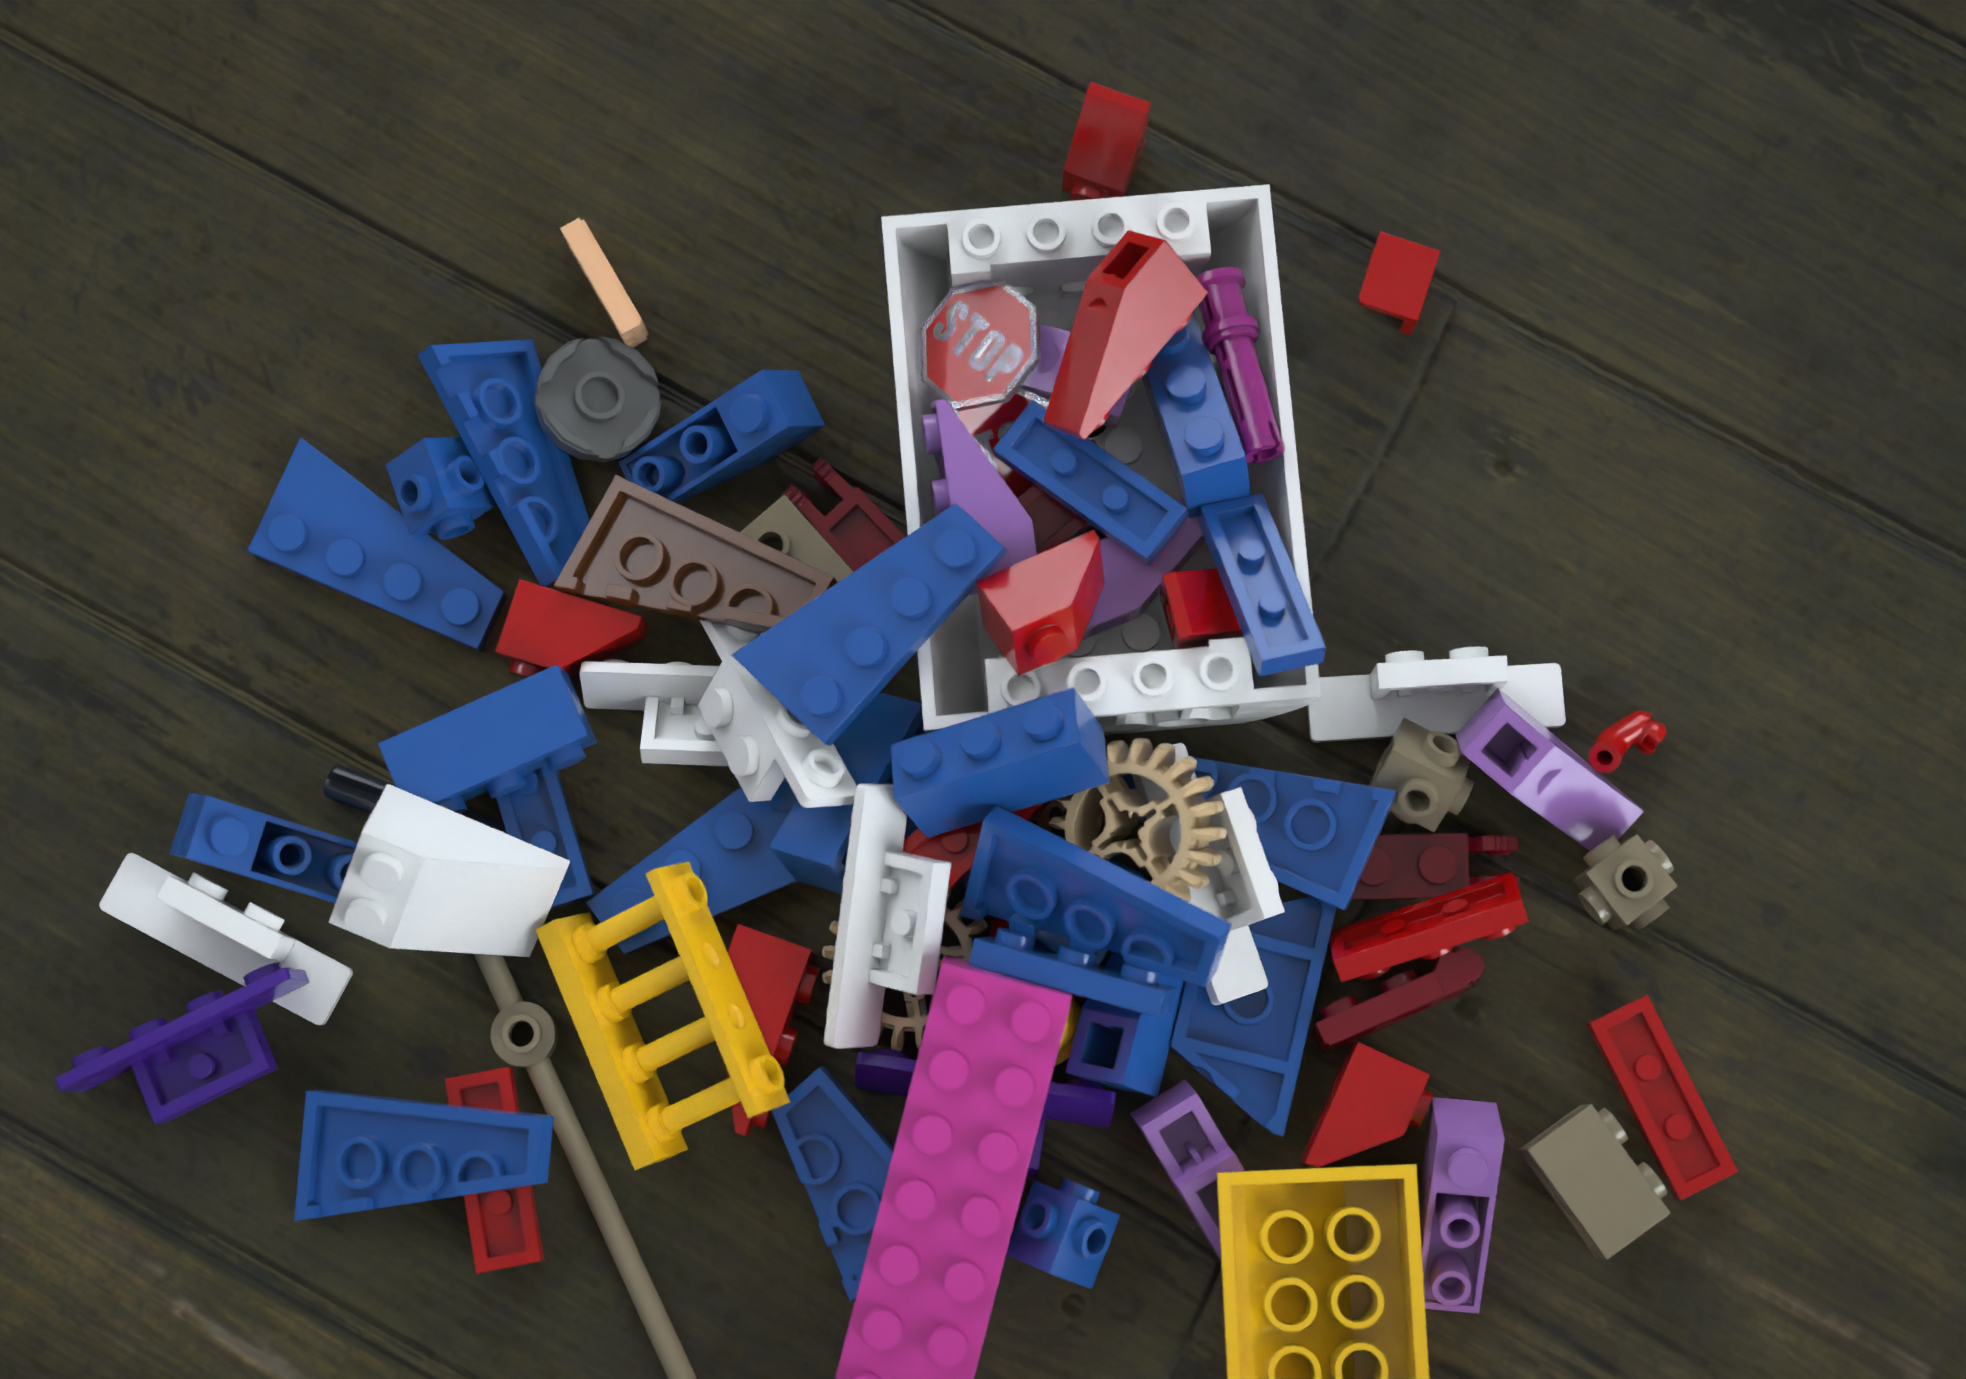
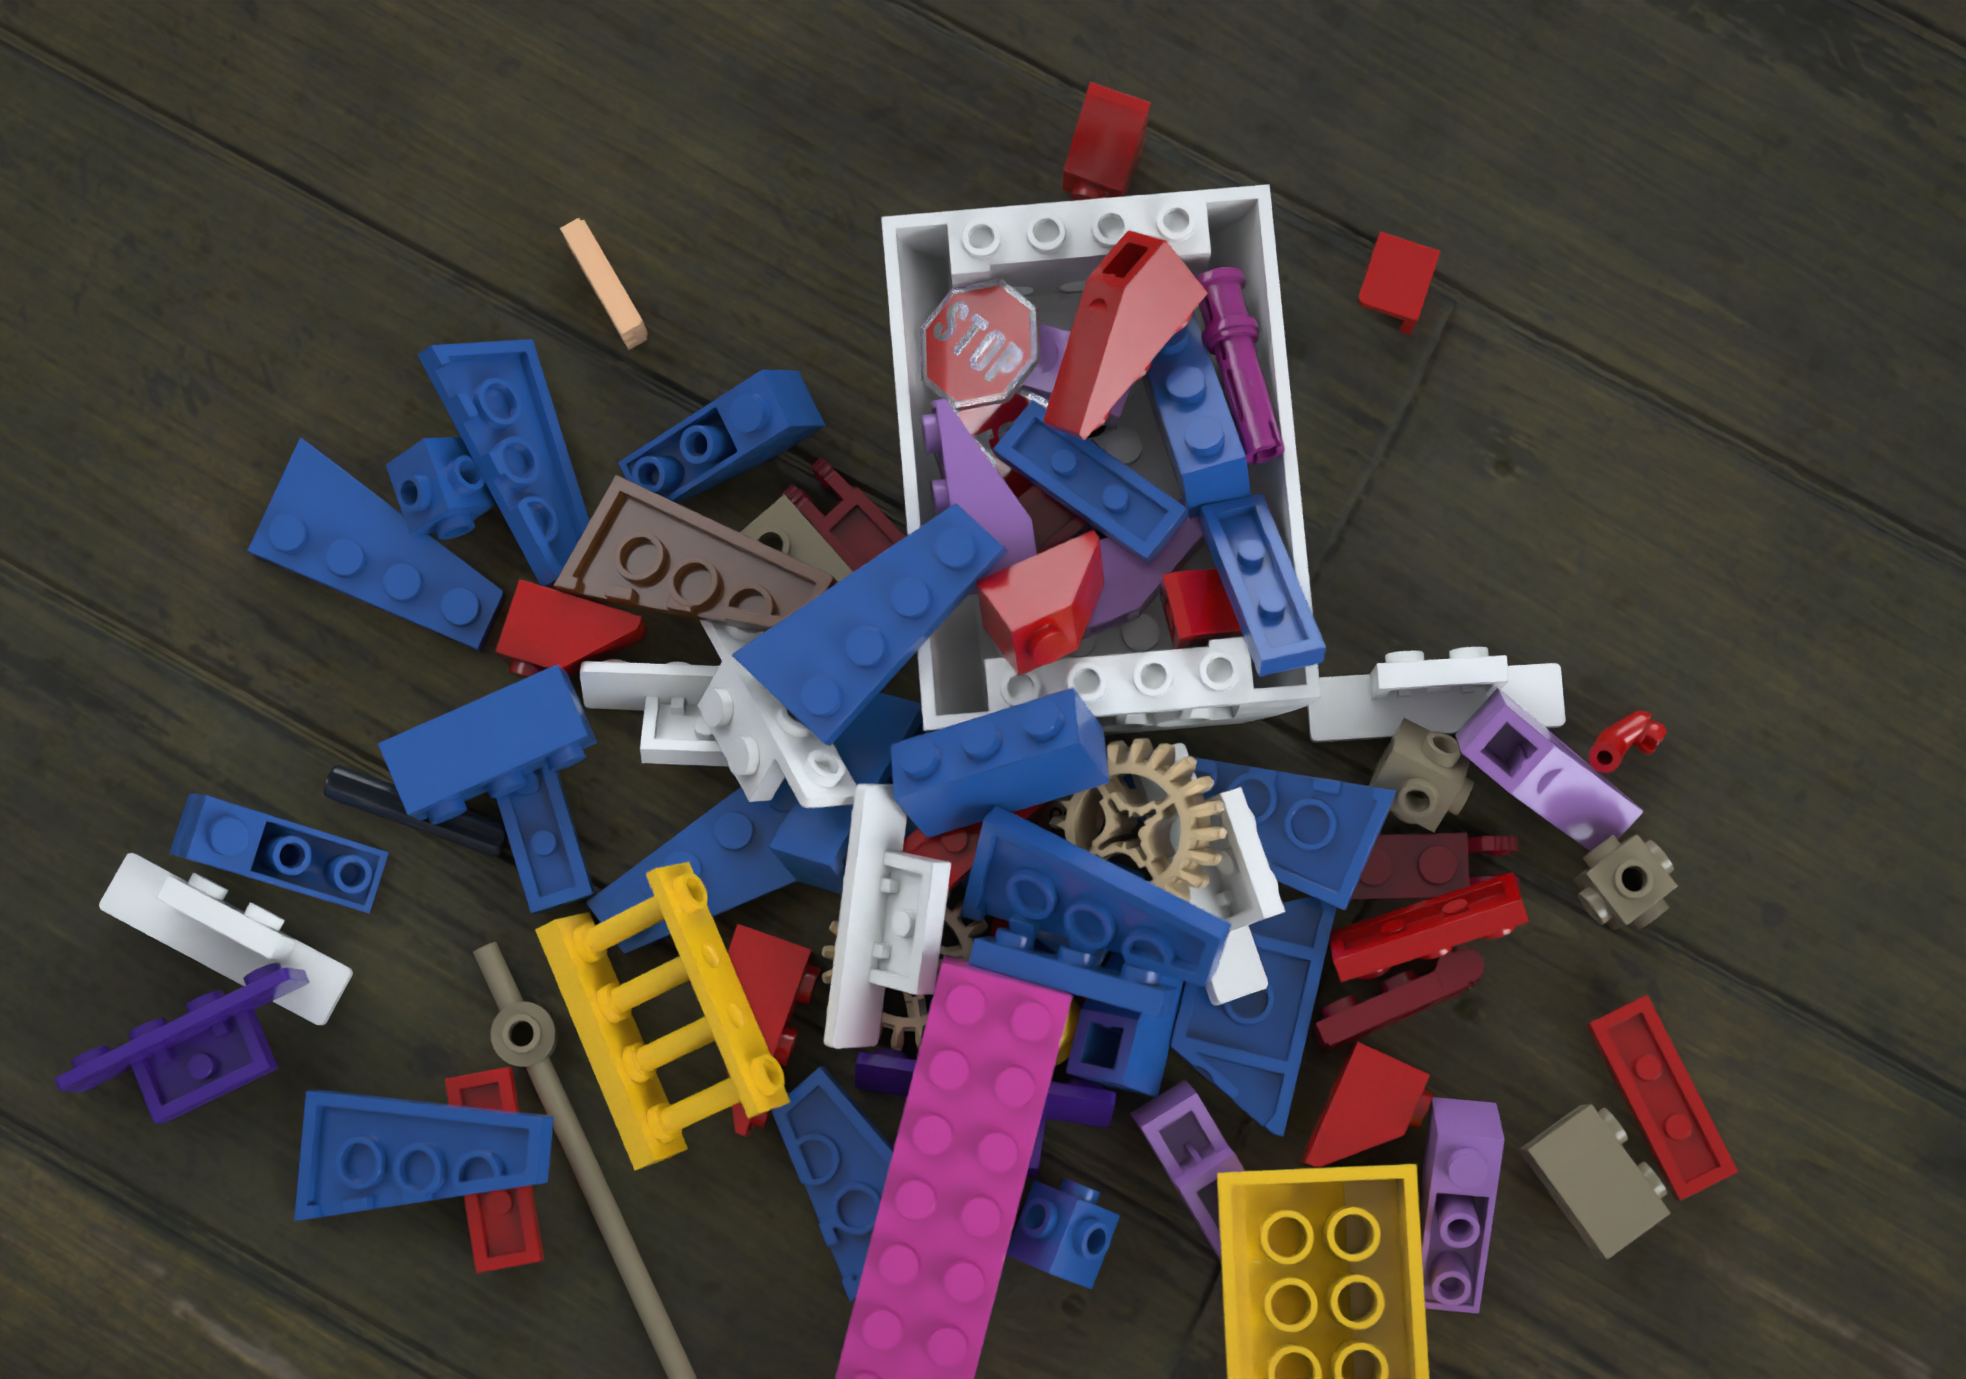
white slope [329,784,570,957] -> none
dark grey tile [534,337,661,462] -> none

